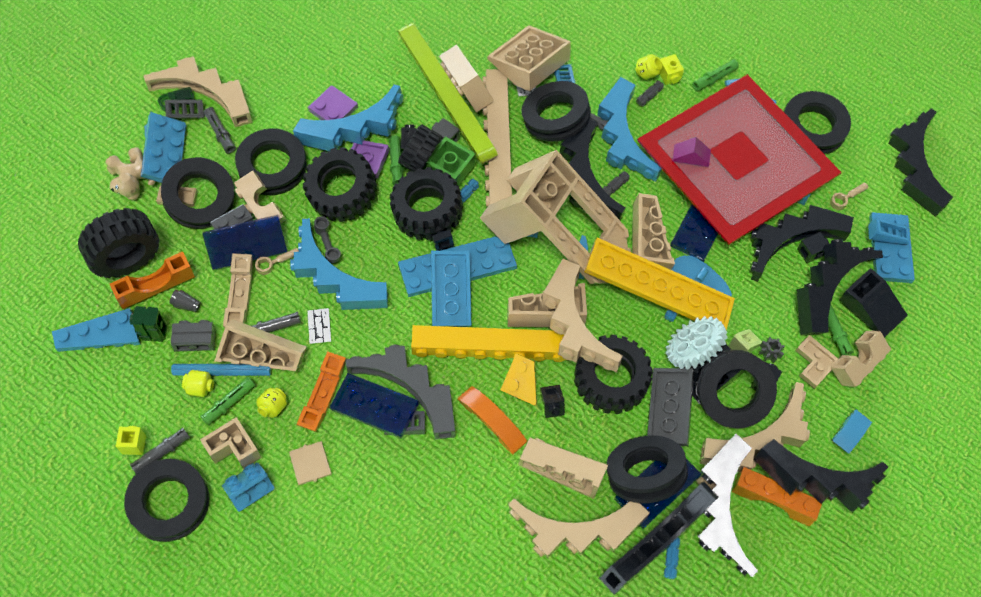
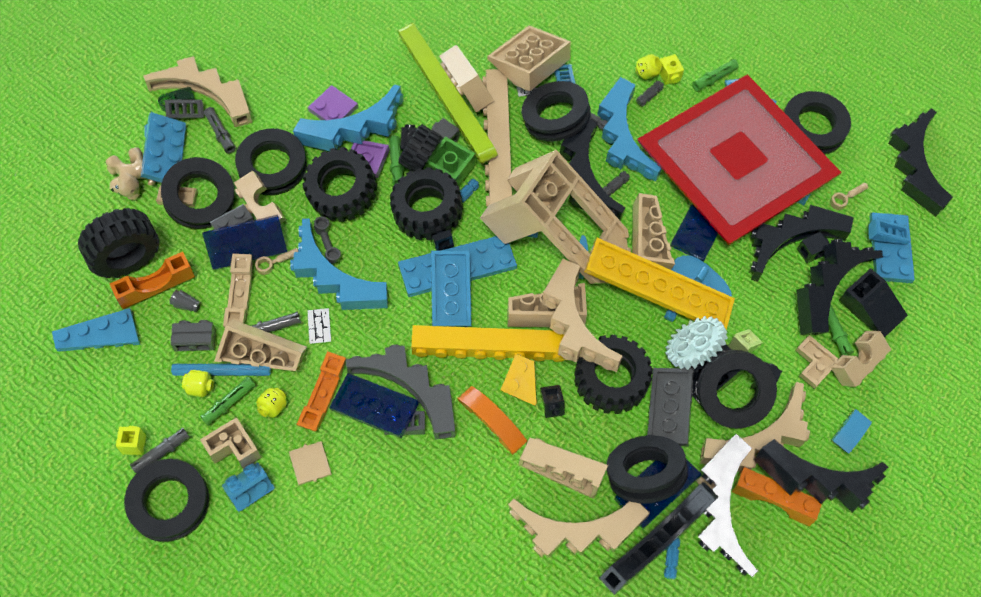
dark green brick [129,306,168,342] -> none
magenta slope [672,137,711,167] -> none
dark grey gear [759,337,785,363] -> none

